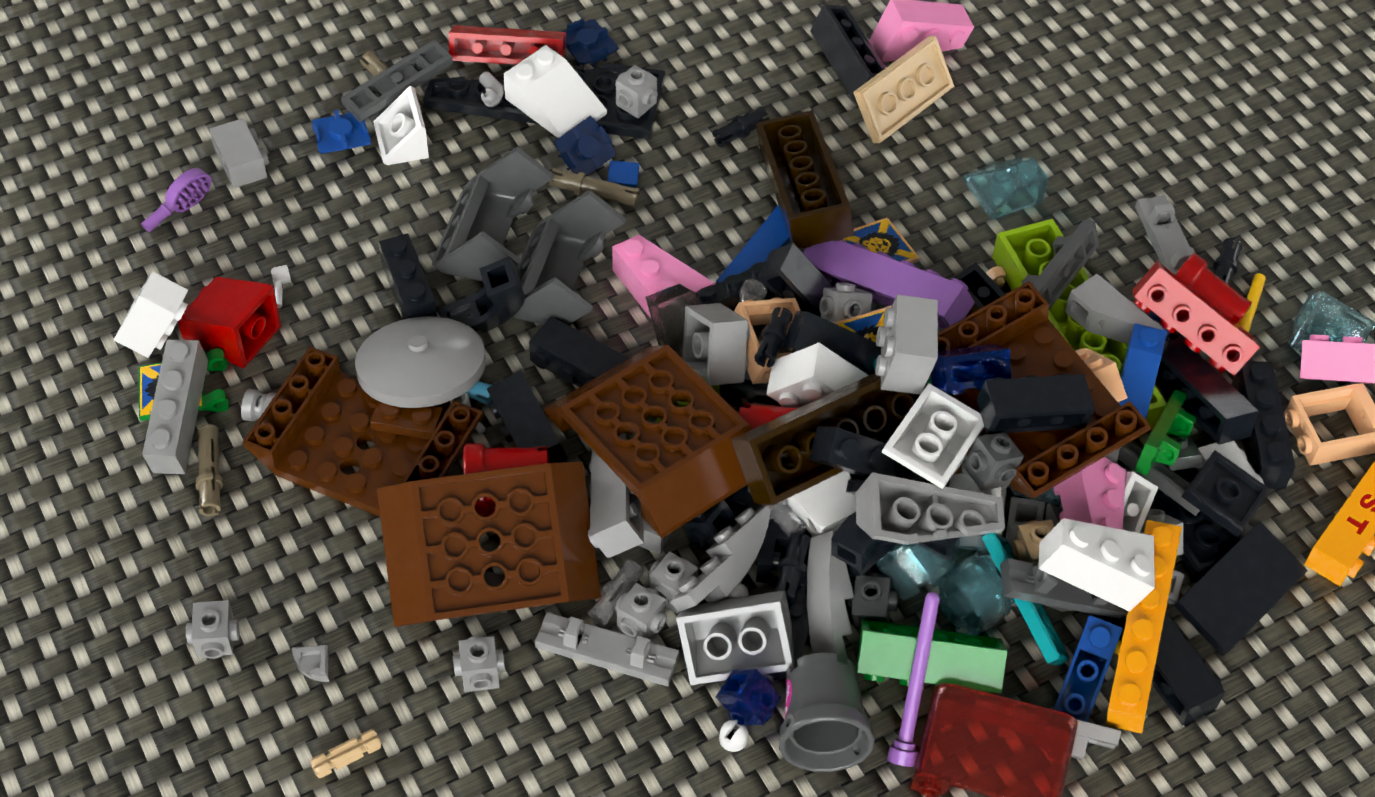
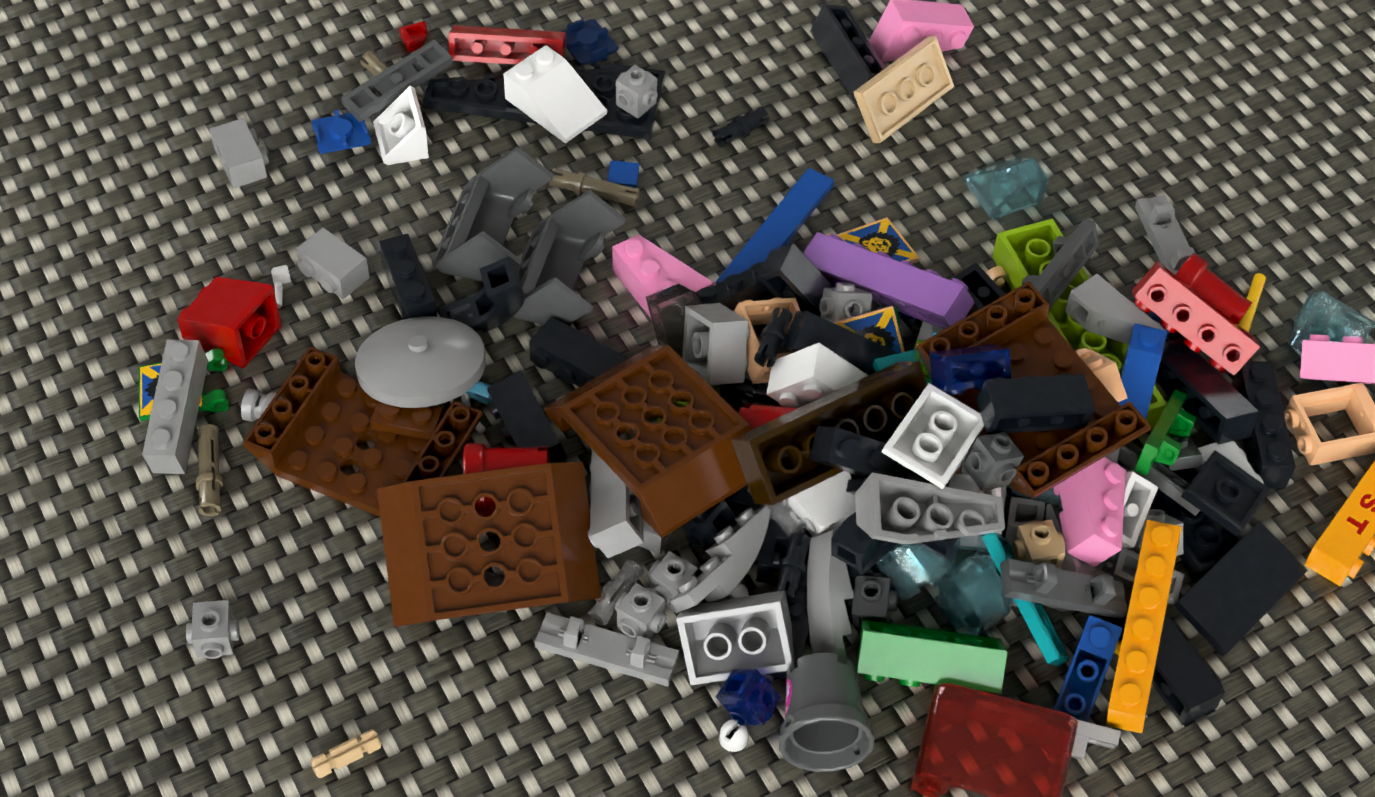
white wedge [114,271,188,358] -> none
medium lavender piece [141,168,211,233] -> none
light grey tile [292,645,329,682] -> none
light grey brick [453,636,505,692] -> none
light grey arm [479,71,505,107] -> none
dark blue piece [554,115,616,176] -> none
clear hinge [739,279,767,302] -> none
dark brown brick [756,110,854,248] -> none
light grey brick [876,294,938,395] -> none
medium lavender piece [887,592,940,767] -> none
white wedge [1038,518,1155,612] -> none
black pin [1213,238,1243,286] -> none
none -> light grey brick [296,228,370,299]
none -> red tile [399,21,428,53]

